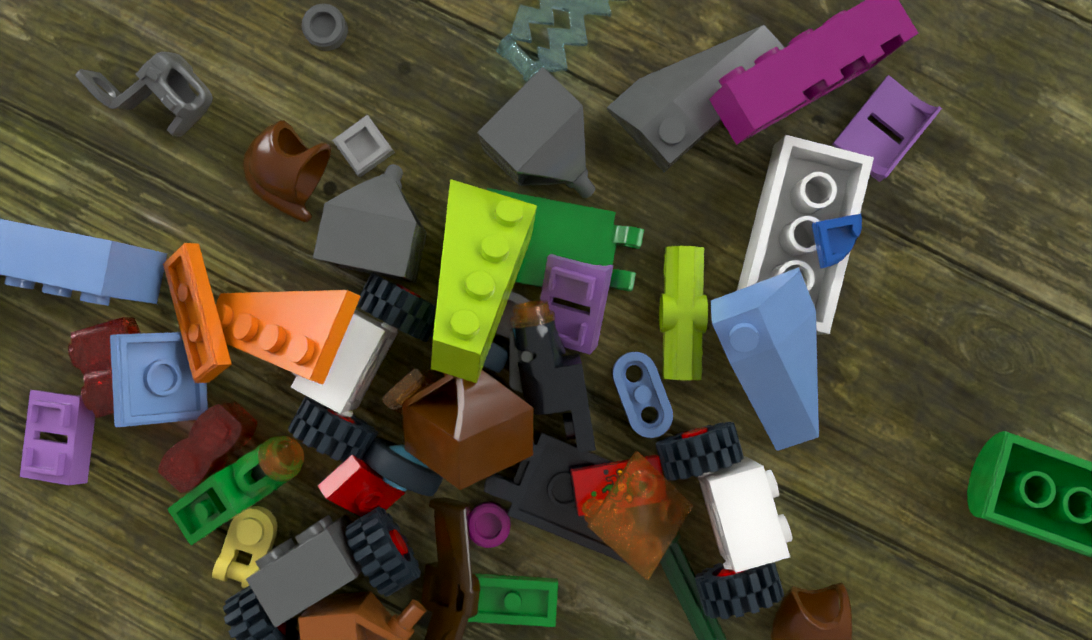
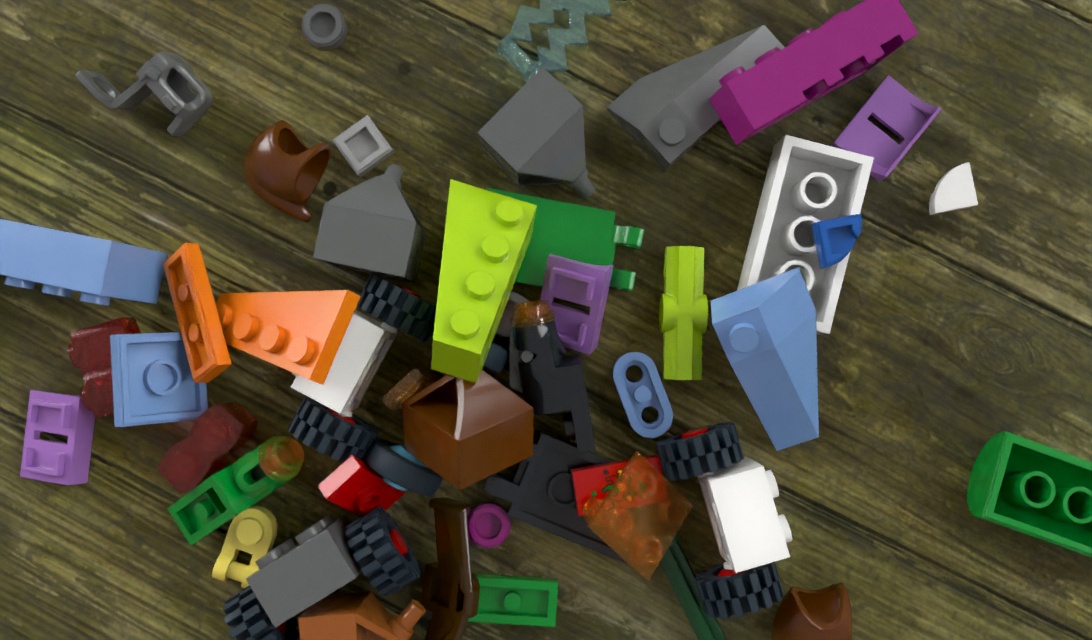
none -> white tile [929,162,978,215]

